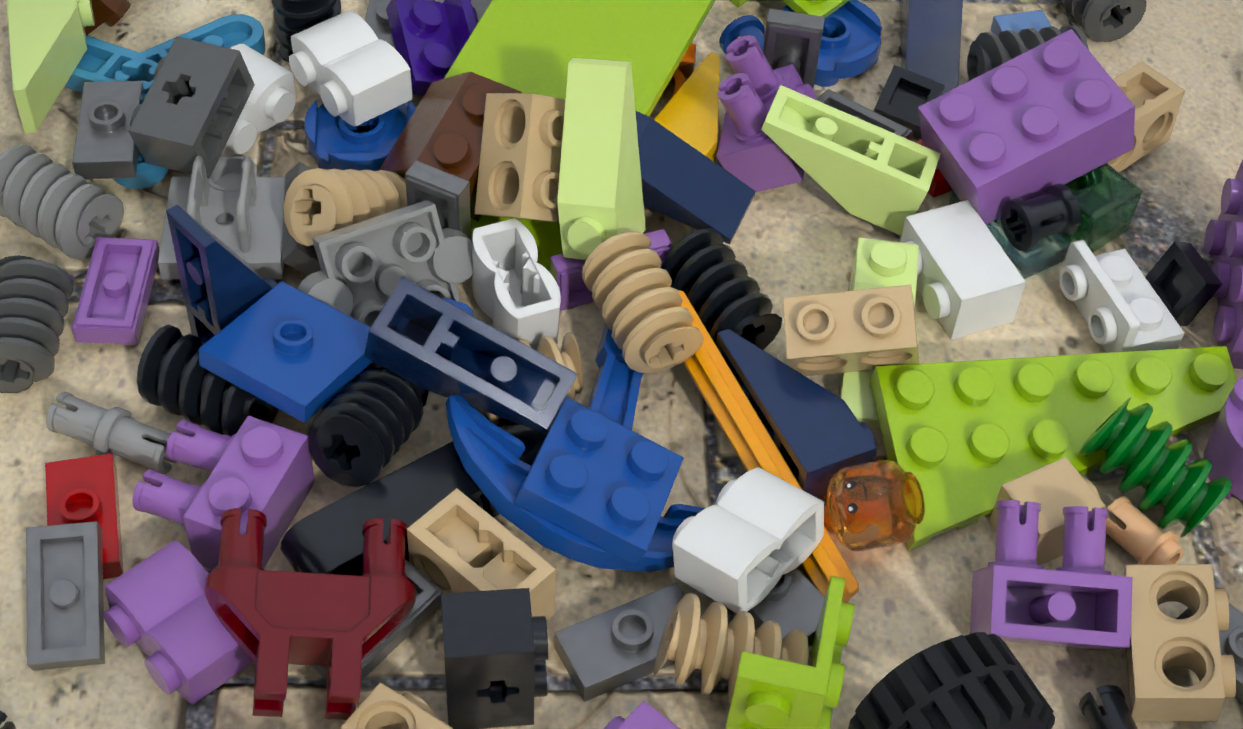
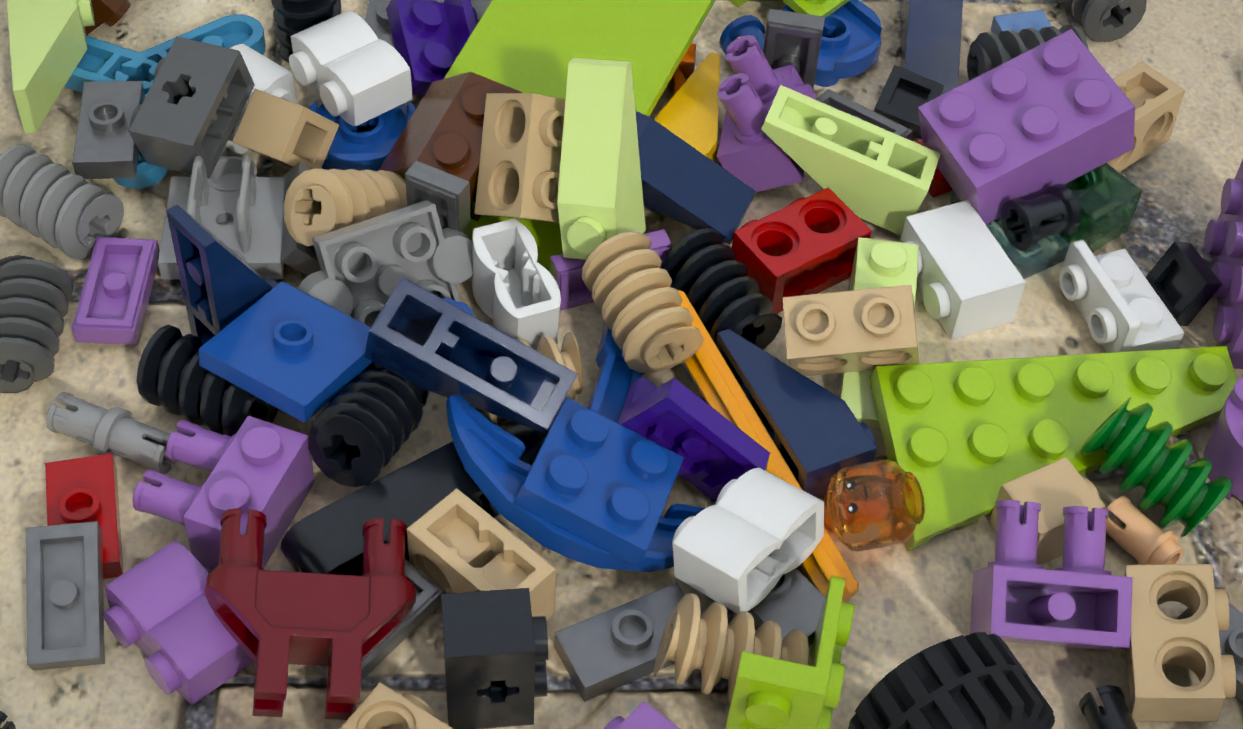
none -> tan brick [232,89,339,169]
none -> dark purple bracket [618,377,770,500]
none -> red brick [732,187,872,314]

